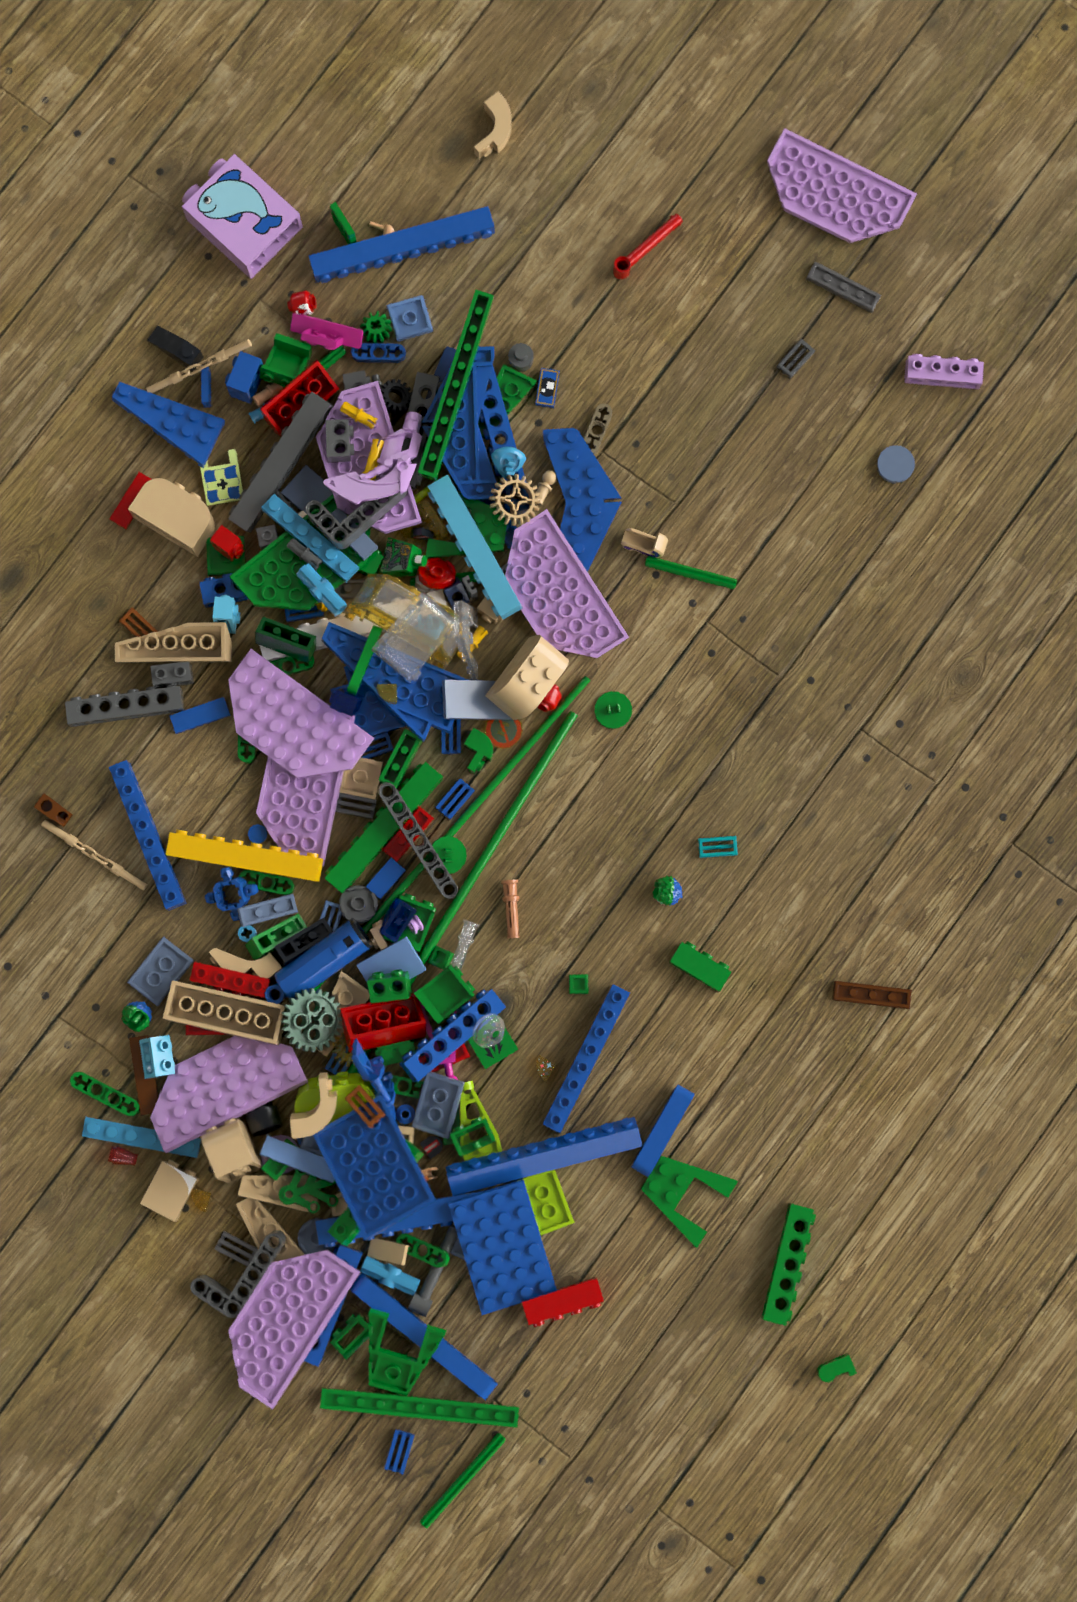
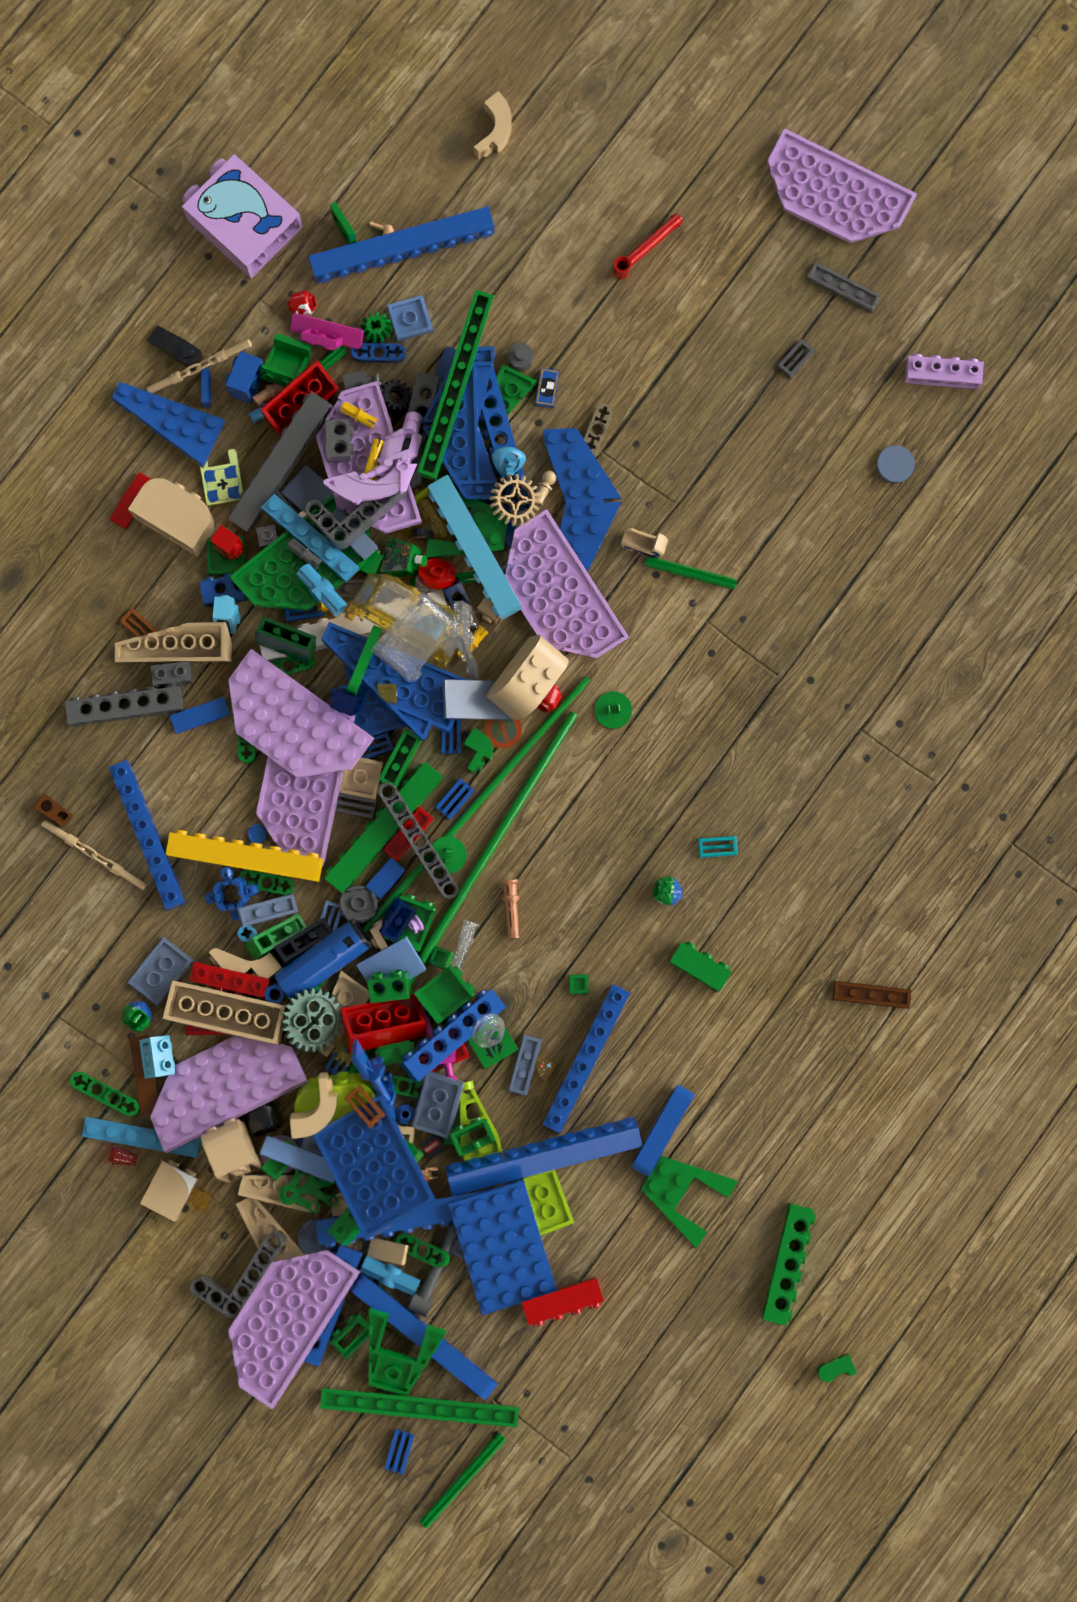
flat silver tile [215,1231,258,1266] -> none
dark grey tile [462,575,478,603] -> none
none -> sand blue tile [508,1034,542,1096]

